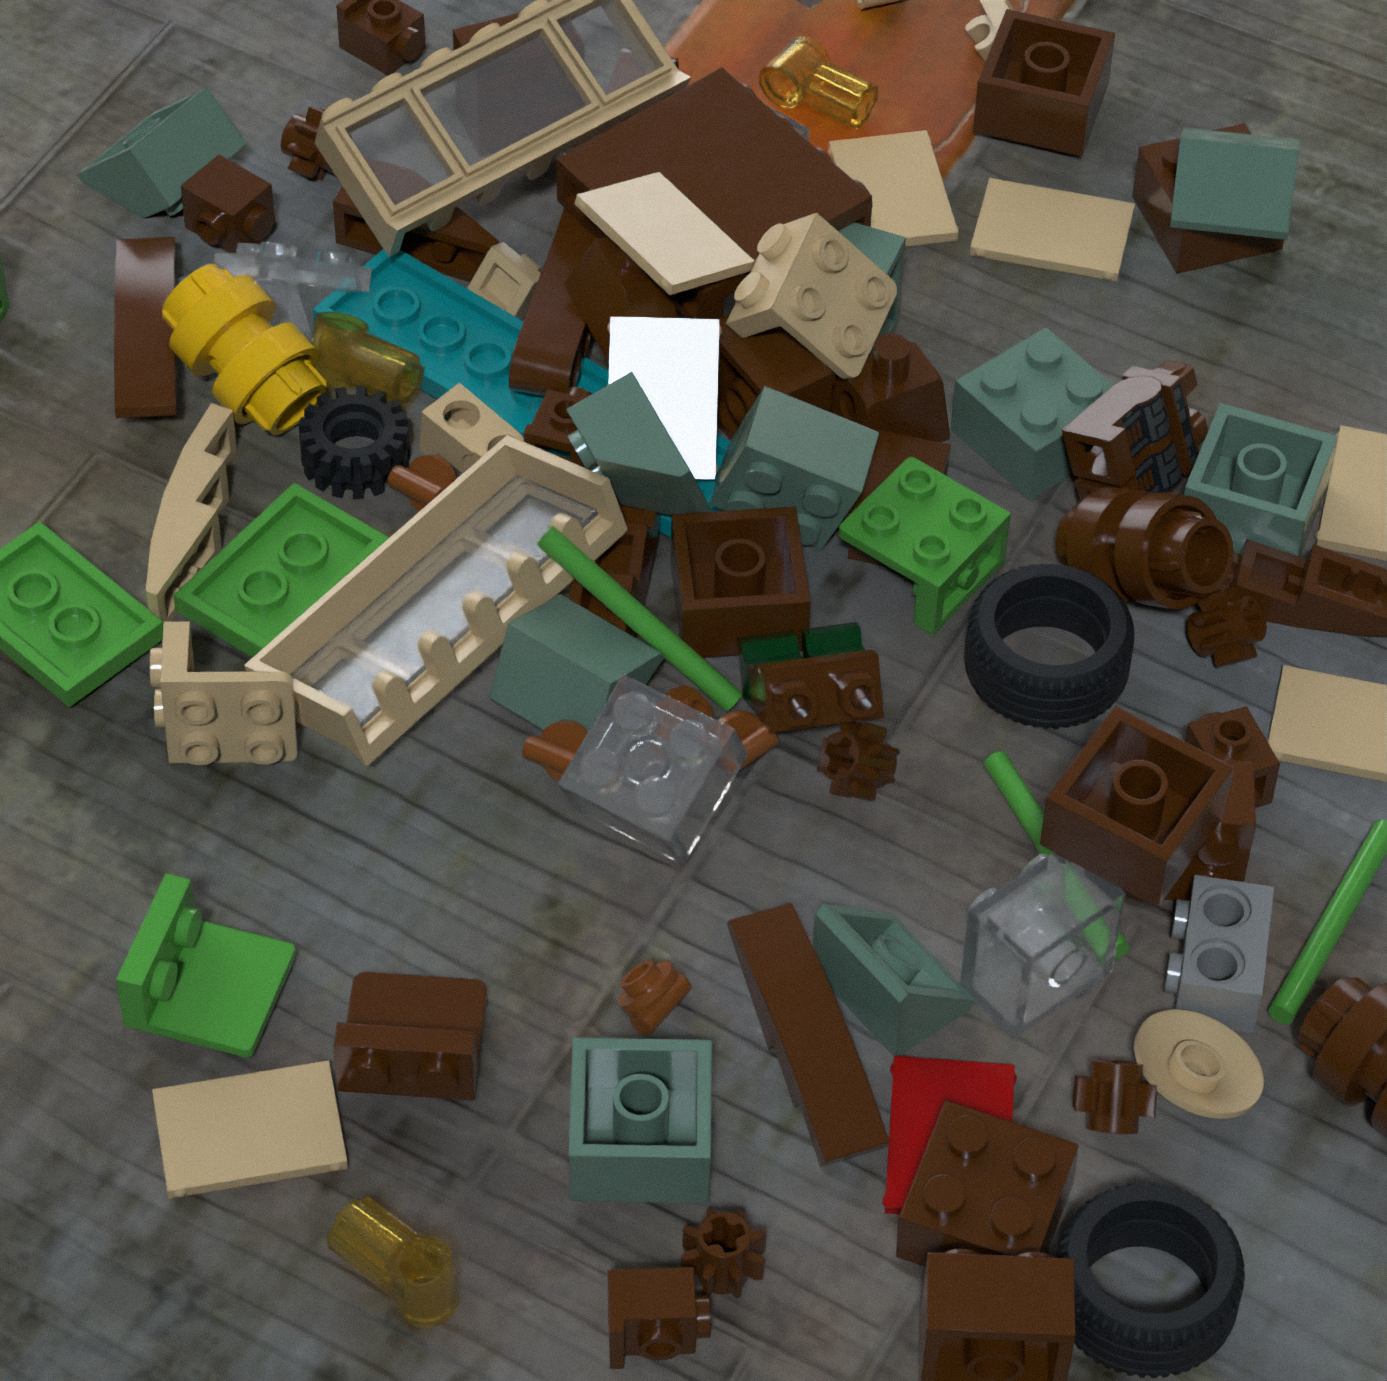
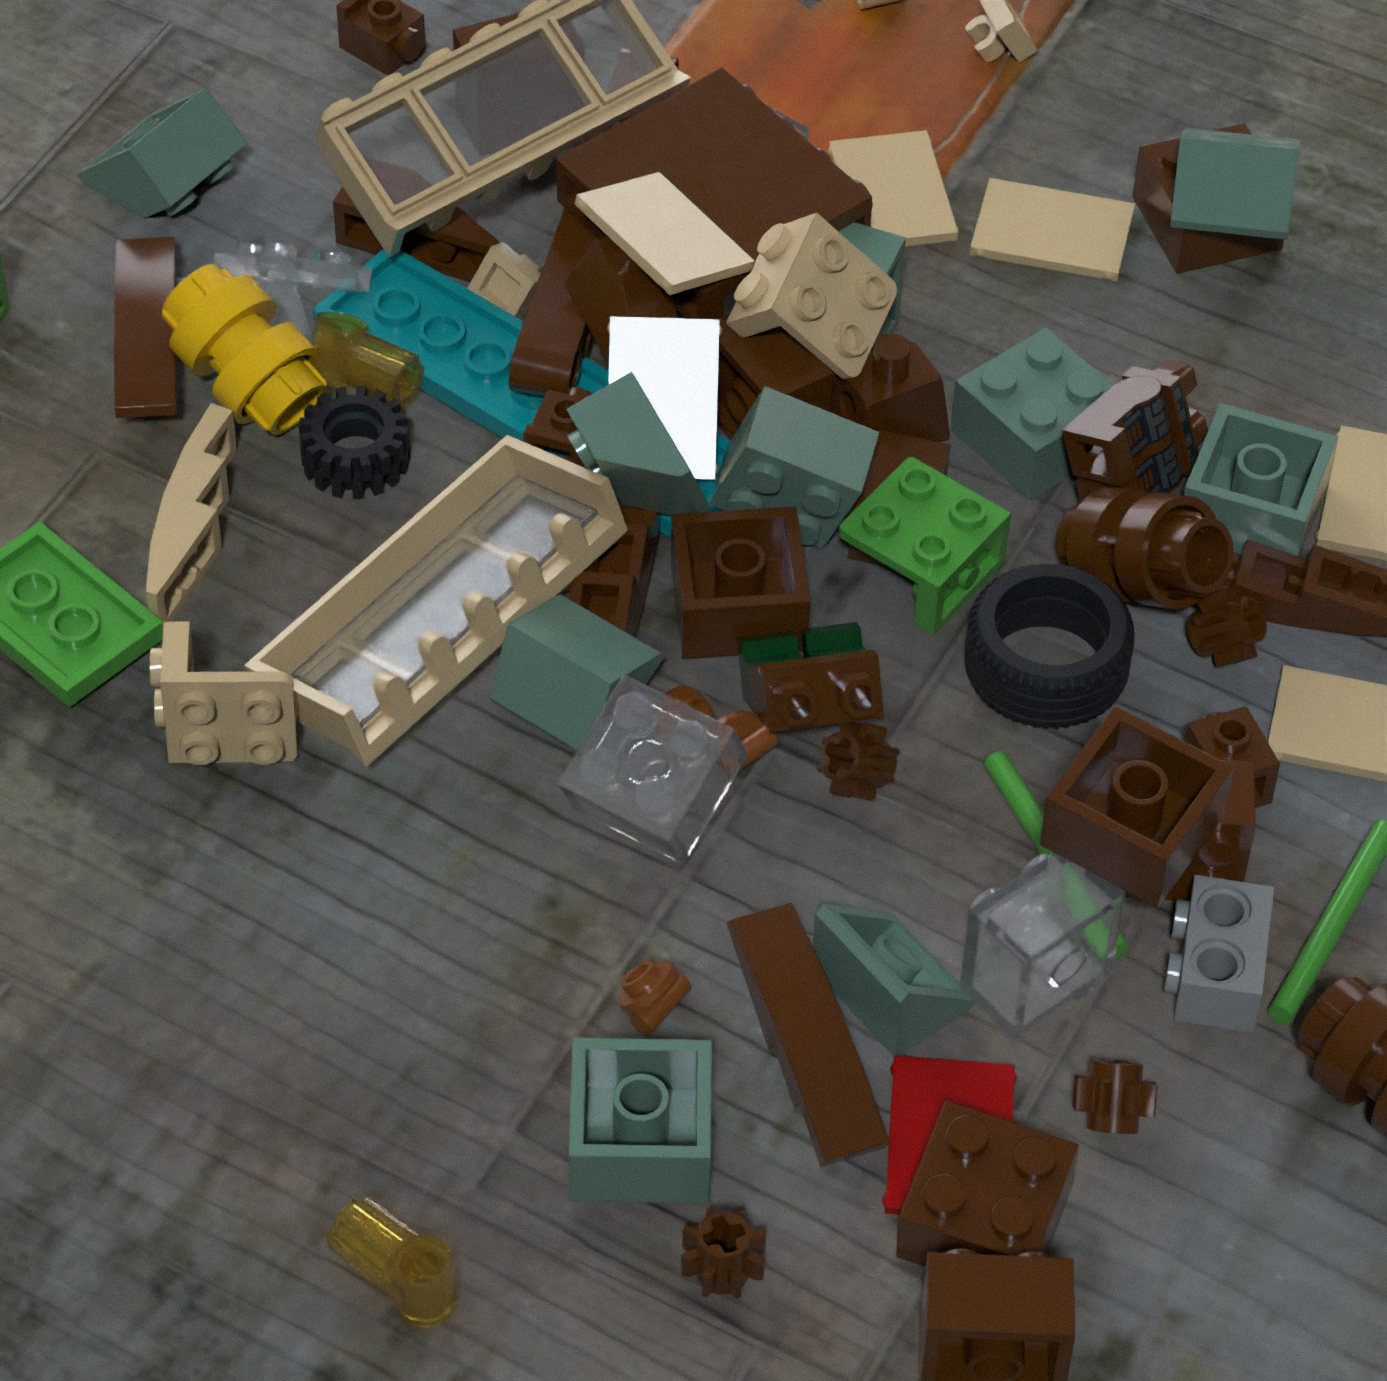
bright green bracket [116,873,296,1058] -> none
tan piece [152,1060,348,1199] -> none
bright green plate [173,483,389,658] -> none
reddish brown brick [181,154,275,258] -> none
reddish brown gear [281,106,352,181] -> none
reddish brown bracket [333,972,487,1101] -> none
dark orange plate [388,454,457,511] -> none
tan leg [419,382,524,474] -> none
dark orange plate [522,719,598,784] -> none
bright green bar [536,525,743,712] -> none
reddish brown brick [608,1267,710,1369] -> none
clear yellow piece [758,35,878,129] -> none
reddish brown brick [973,9,1115,156] -> none
black tyre [1056,1182,1245,1378] -> none
tan dish [1134,1009,1264,1119] -> none

